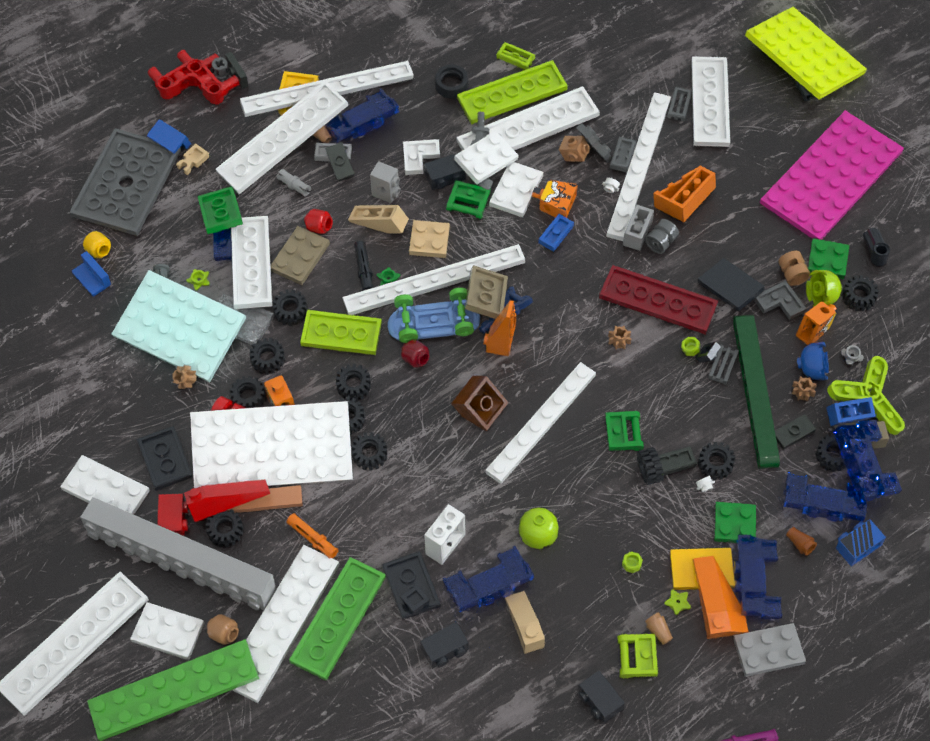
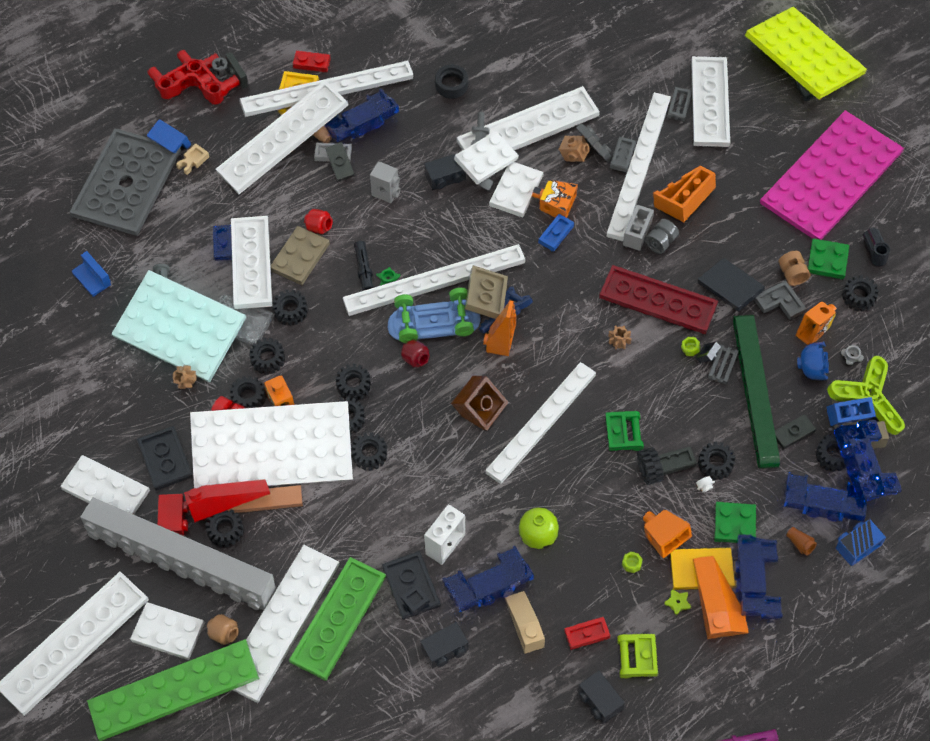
yellow head [83,231,111,259] -> none
lime plate [186,269,210,290] -> none
green plate [197,186,243,234] -> none
light grey pin [277,169,311,196] -> none
orange pin [286,513,339,559] -> none
lime plate [300,310,382,355] -> none
tan slope [348,205,409,233] -> none
white plate [403,139,440,175] -> none
tan plate [409,220,450,258] -> none
green plate [446,180,491,219] -> none
lime plate [457,60,568,125] -> none
lime tile [497,42,535,70] -> none
white plate [602,178,620,193] -> none
medium nougat cone [645,613,673,645] -> none
light grey plate [733,623,806,677] -> none
medium nougat gear [792,376,816,401] -> none
lime cylinder [806,270,842,306] -> none
none -> red plate [293,50,330,73]
none -> red plate [564,617,610,650]
none -> orange torso [643,510,692,558]

